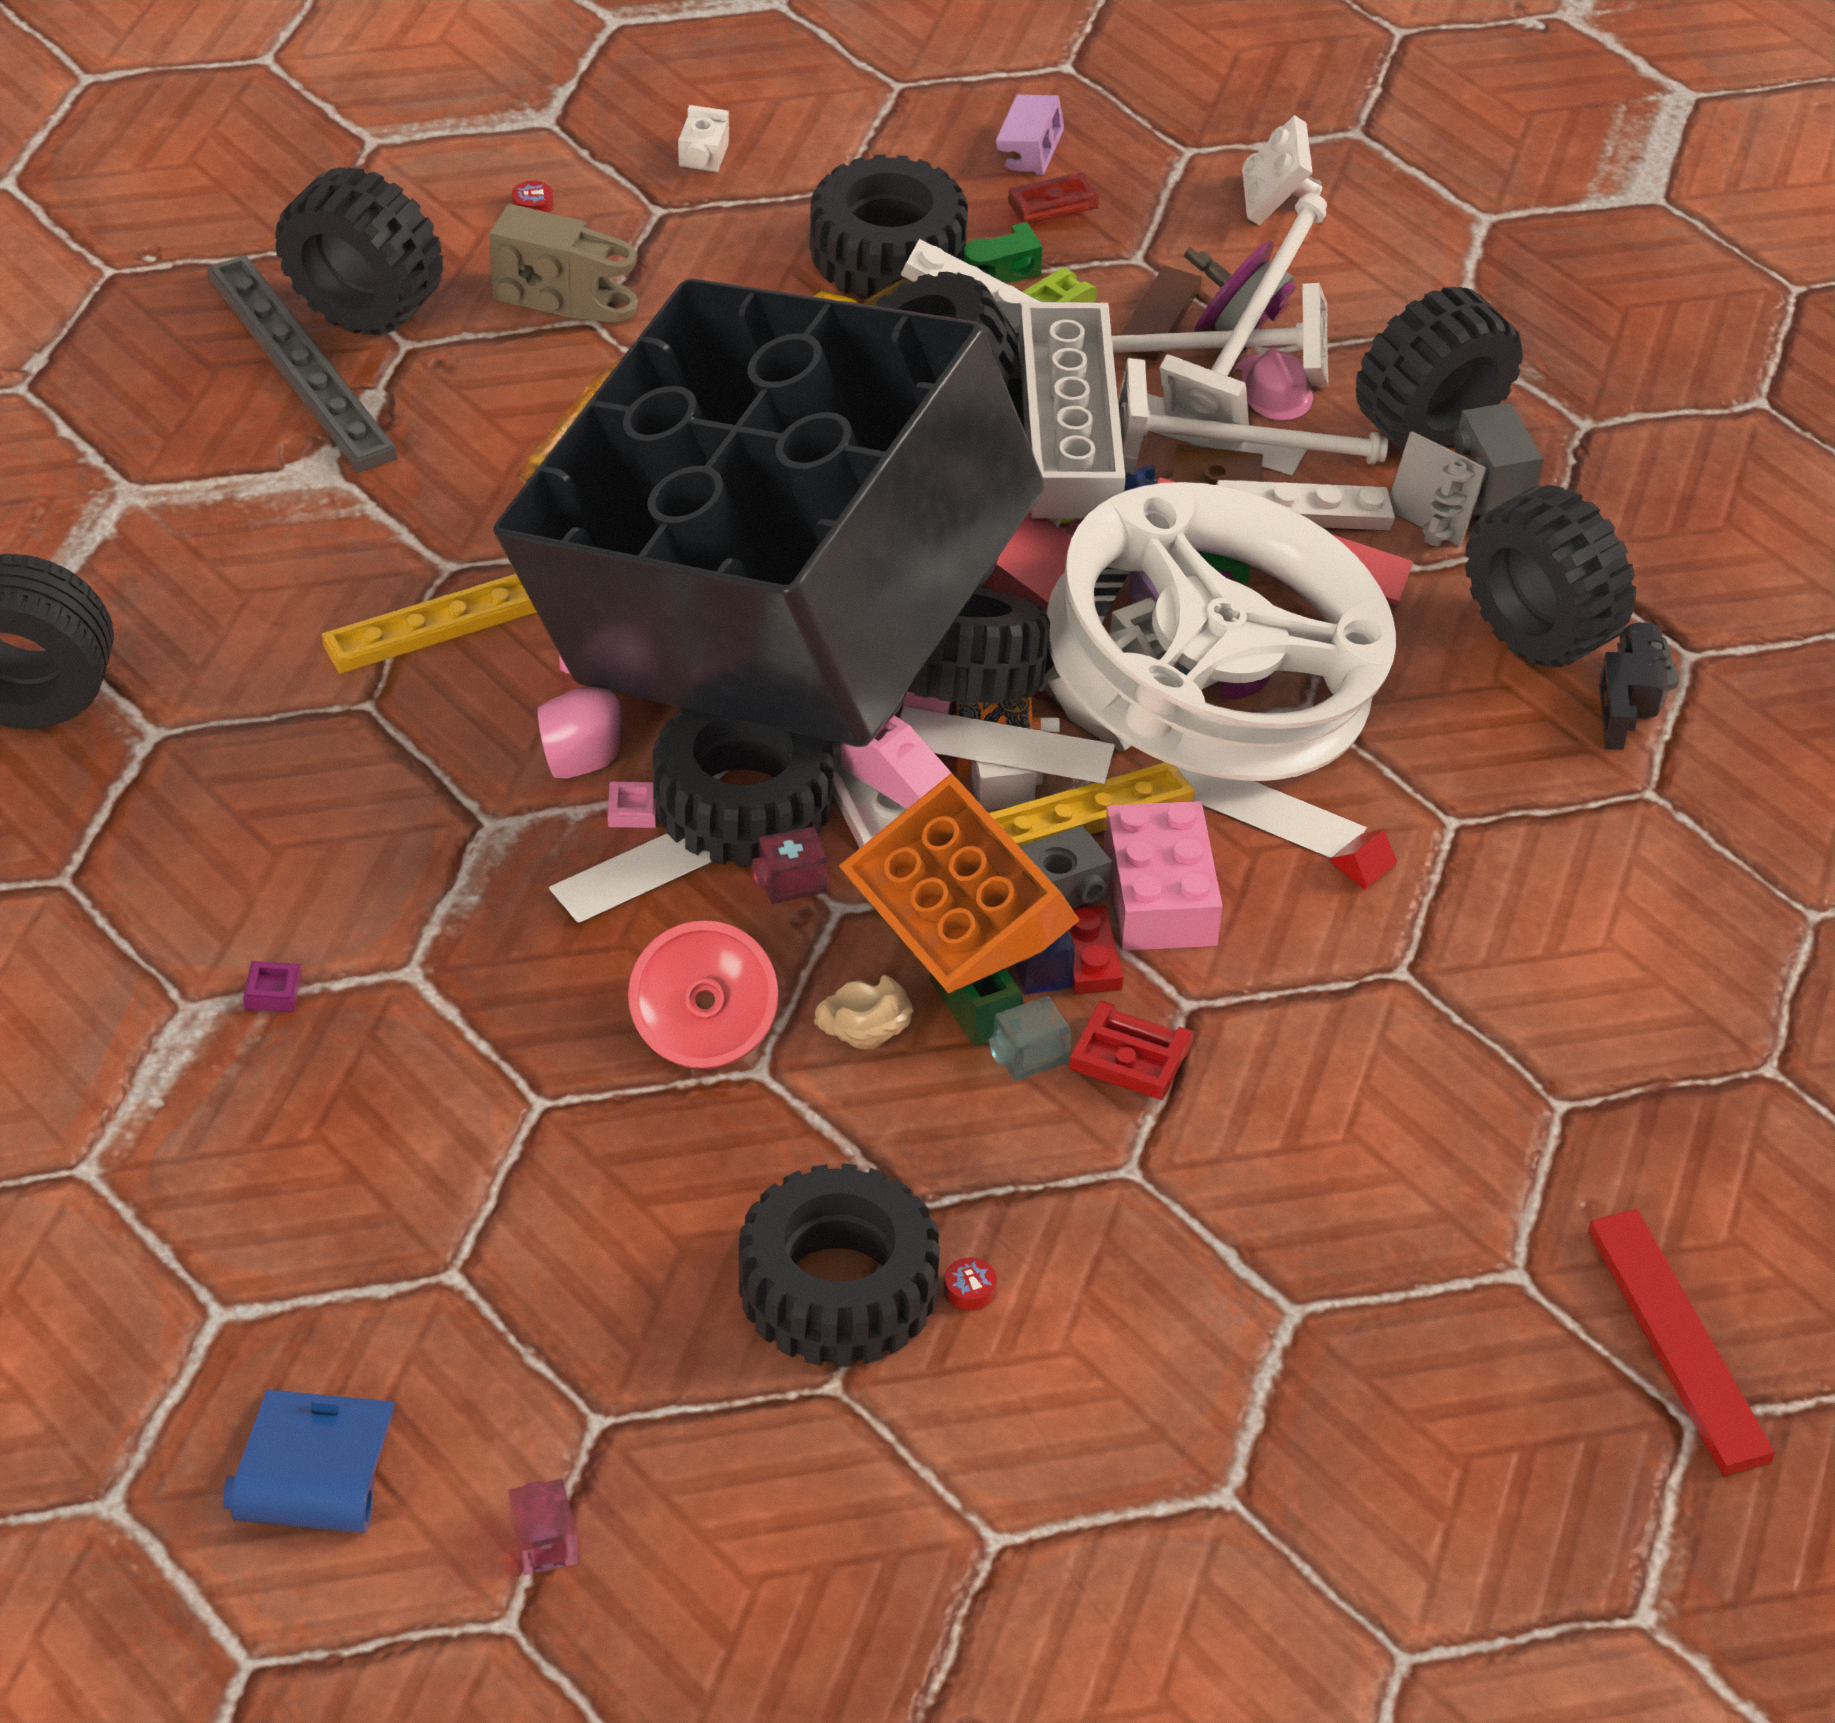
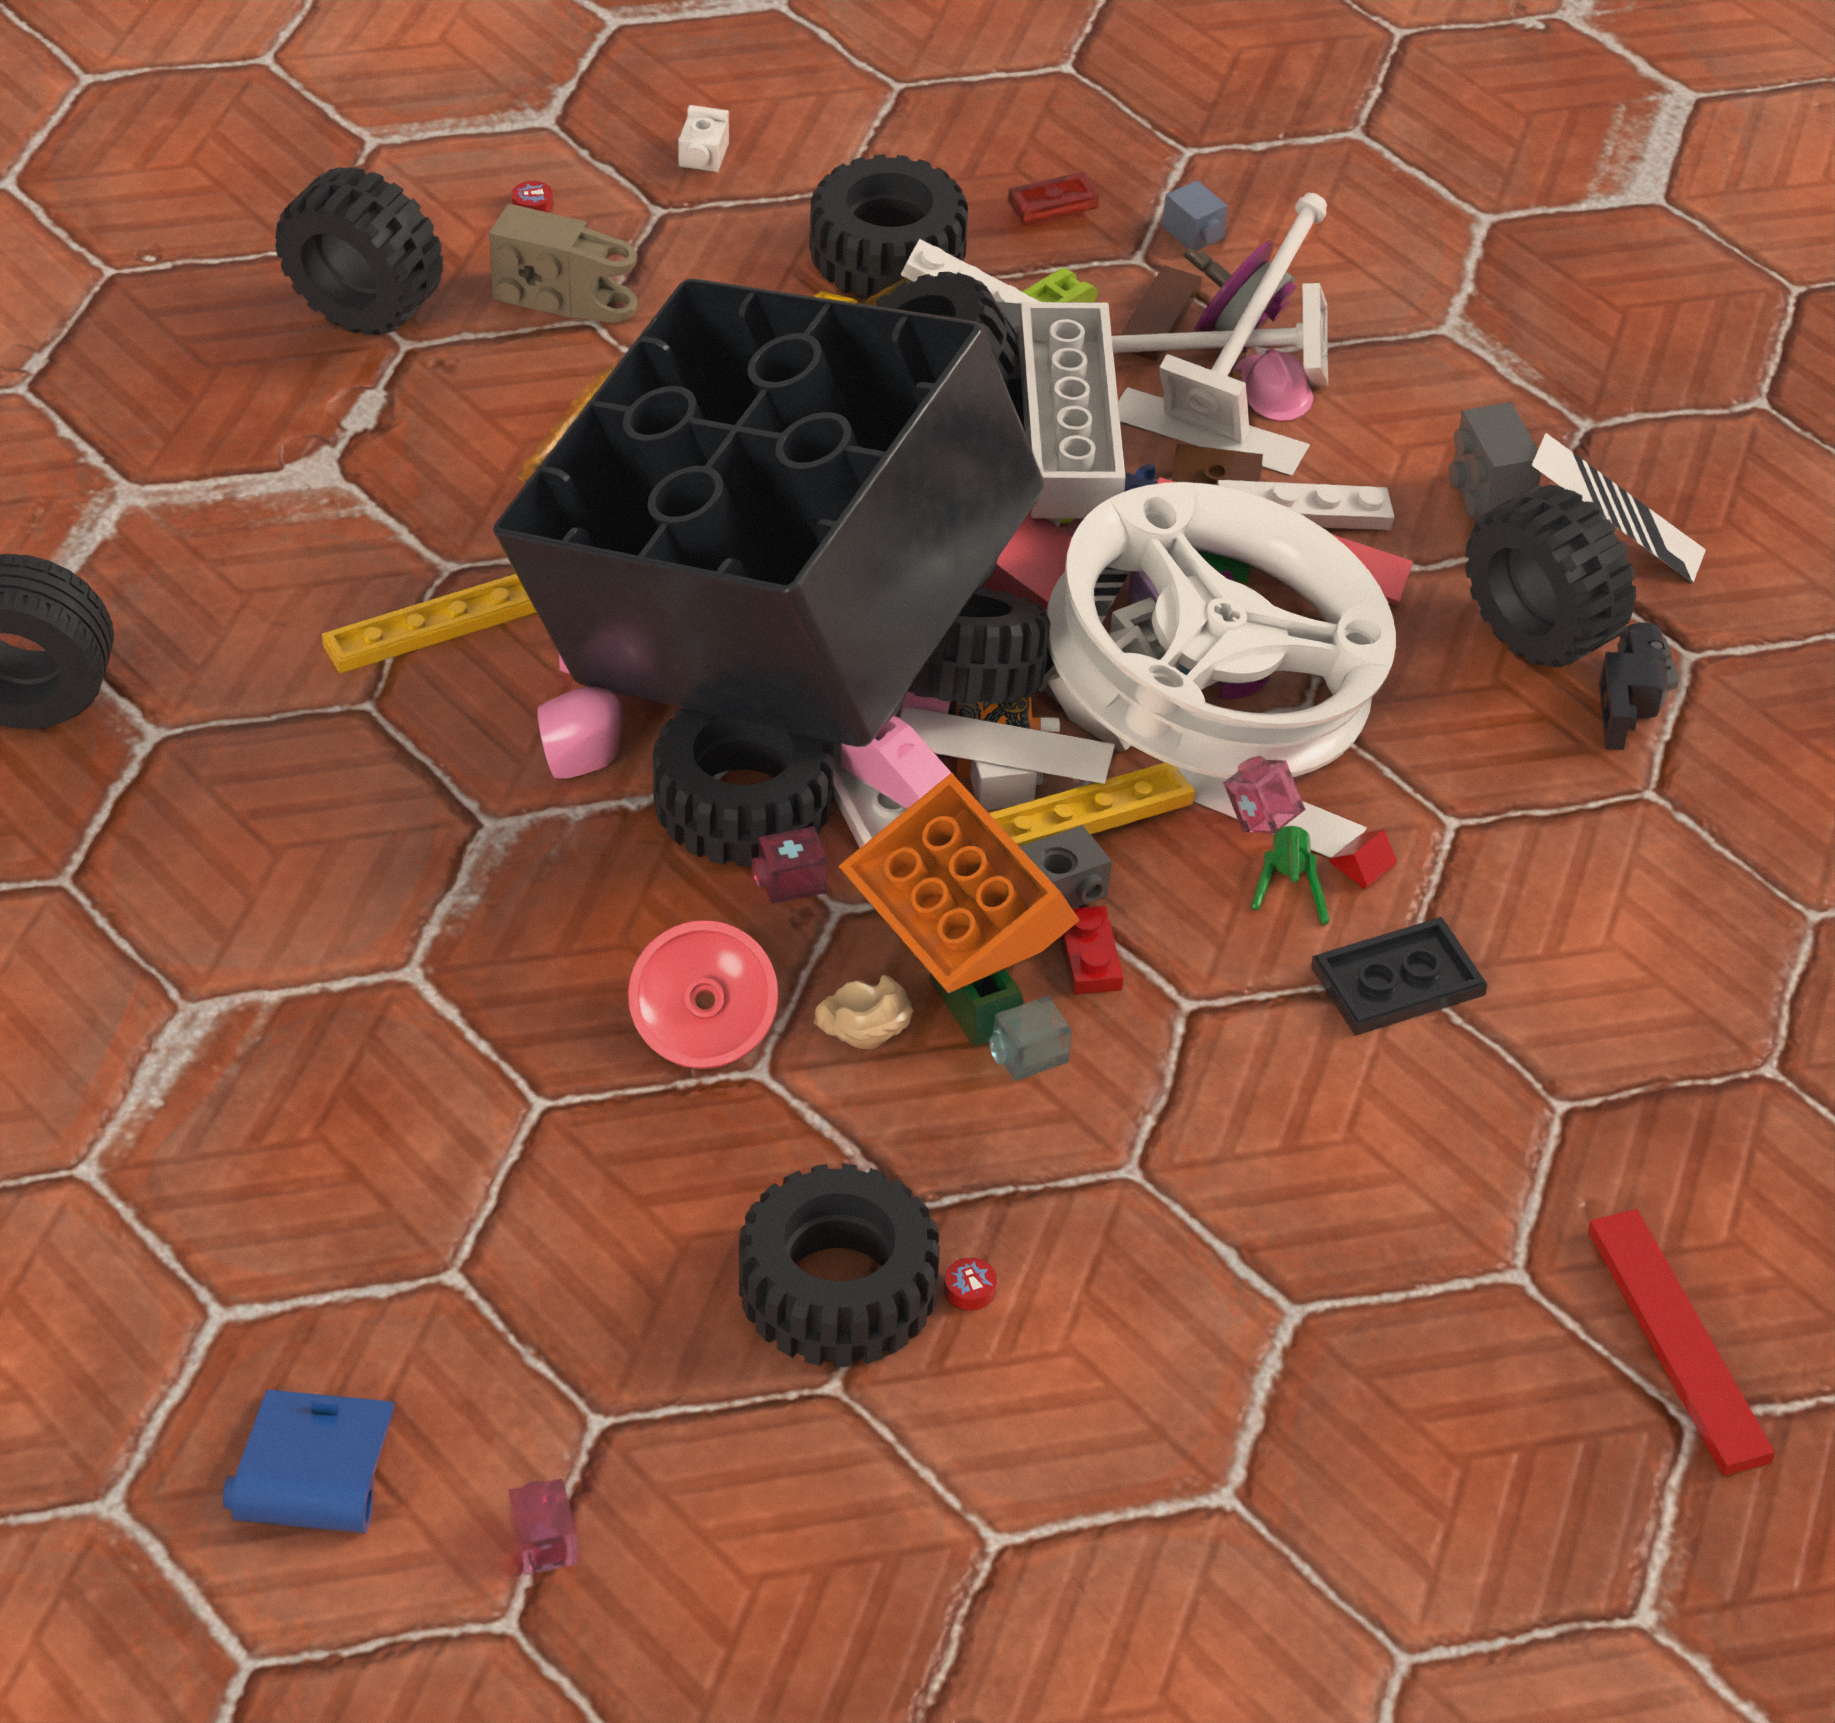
dark grey tile [208,255,397,473] -> none
magenta tile [243,961,302,1012] -> none
white sticker [549,834,713,923] -> none
bright pink tile [608,782,656,828] -> none
green leg [963,222,1043,284] -> none
lavender hinge [996,95,1064,175] -> none
clear blue brick [1014,930,1075,995] -> none
red plate [1069,1000,1194,1101] -> none
bright pink brick [1103,801,1223,951] -> none
white tile [1118,358,1388,483] -> none
white plate [1242,115,1322,226] -> none
black tyre [1355,287,1523,452] -> none
light grey hinge [1389,431,1487,546] -> none
none -> sand blue brick [1162,180,1228,251]
none -> clear pink brick [1223,756,1306,833]
none -> green plant [1251,826,1329,925]
none -> black tile [1311,917,1488,1036]
none -> white sticker [1532,433,1706,583]

